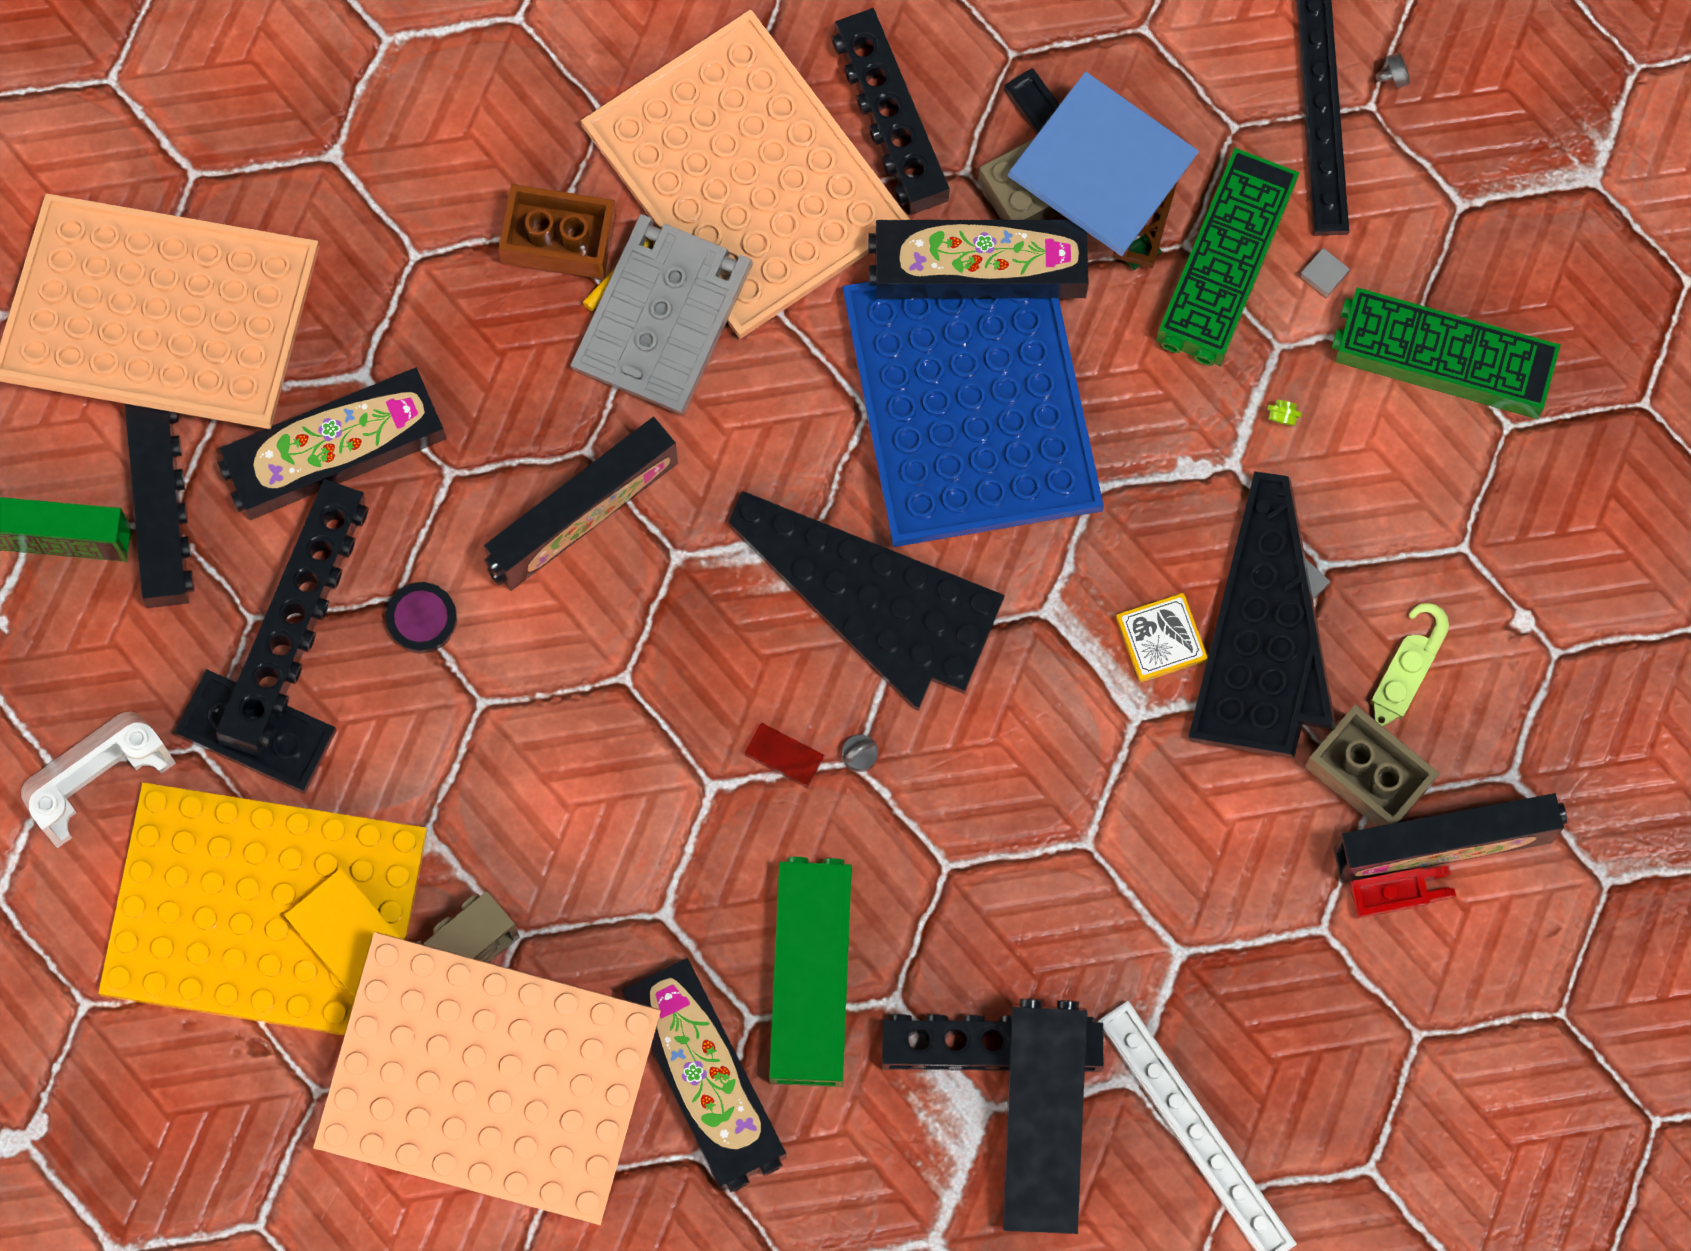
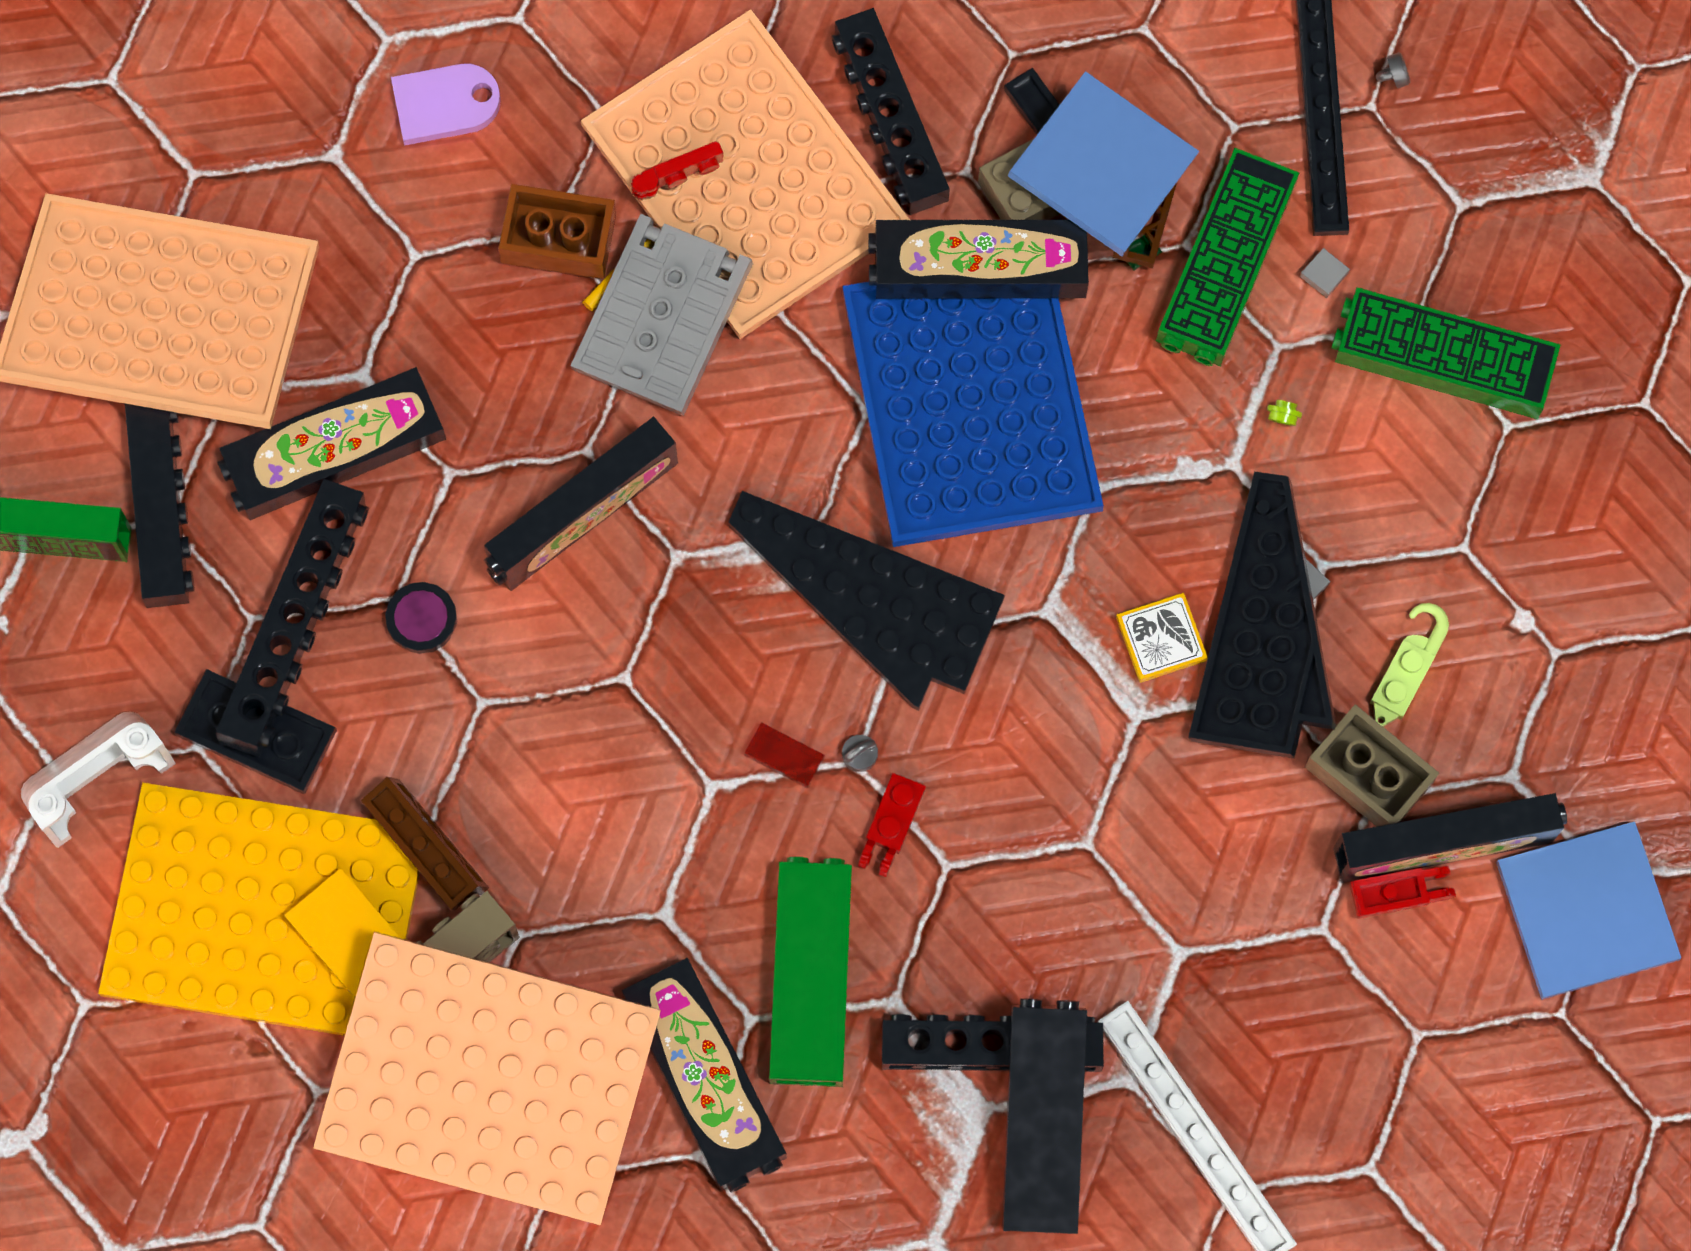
none -> reddish brown fence [361,776,489,910]
none -> lavender tile [391,64,500,146]
none -> red hinge [631,141,724,201]
none -> red hinge [858,773,926,877]
none -> medium blue tile [1496,821,1681,1000]

